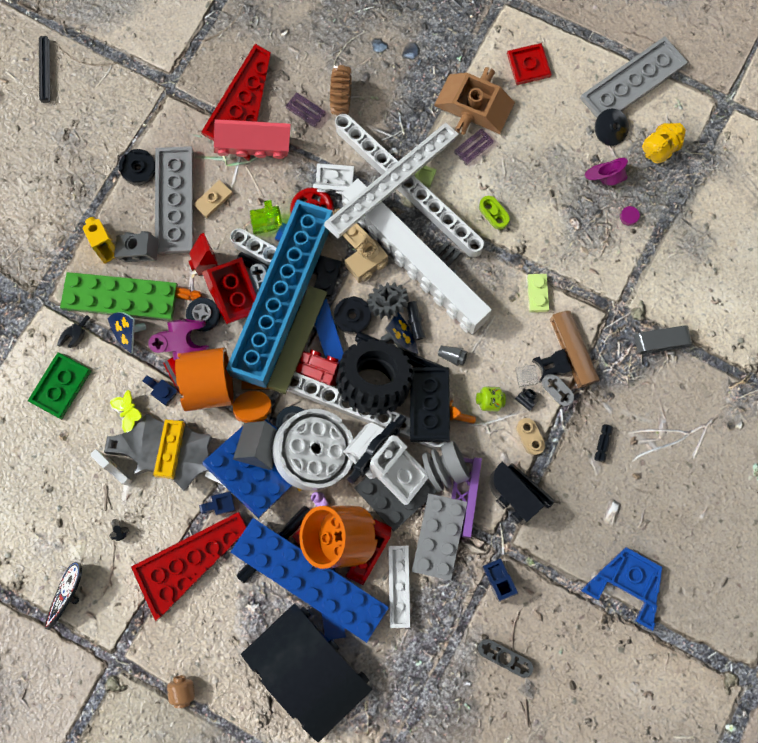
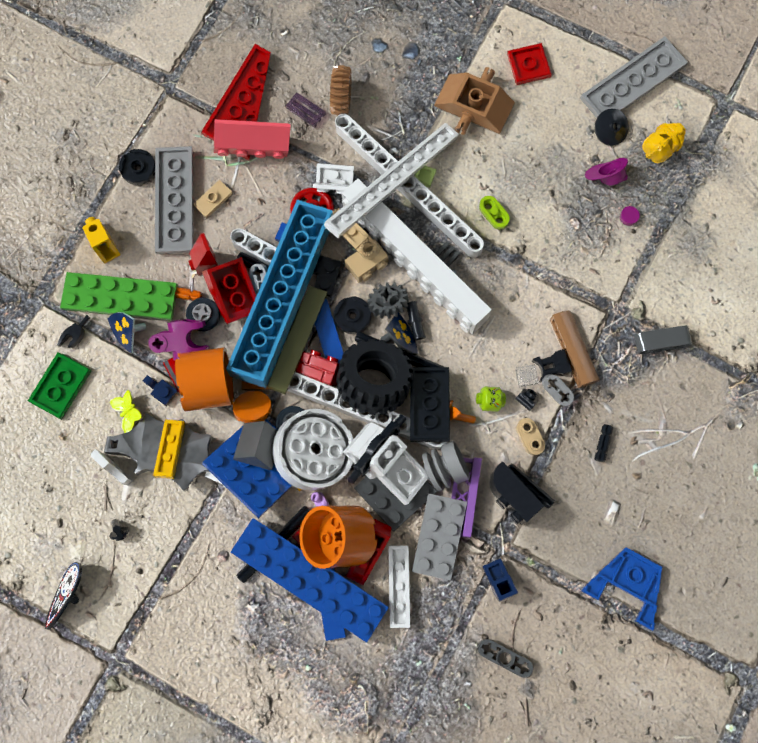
black axle [39,36,50,103] -> none
dark grey brick [114,231,159,262] -> none
red wing [131,512,247,622] -> none
medium nougat head [167,675,195,708] -> none
dark blue plate [199,491,236,516] -> none
black panel [241,603,373,743] -> none
clear neon green brick [250,200,282,235] -> none
dark grey cone [438,345,468,366] -> none
clear purple tile [454,128,494,165] -> none
yellowish green plate [527,274,549,312] -> none

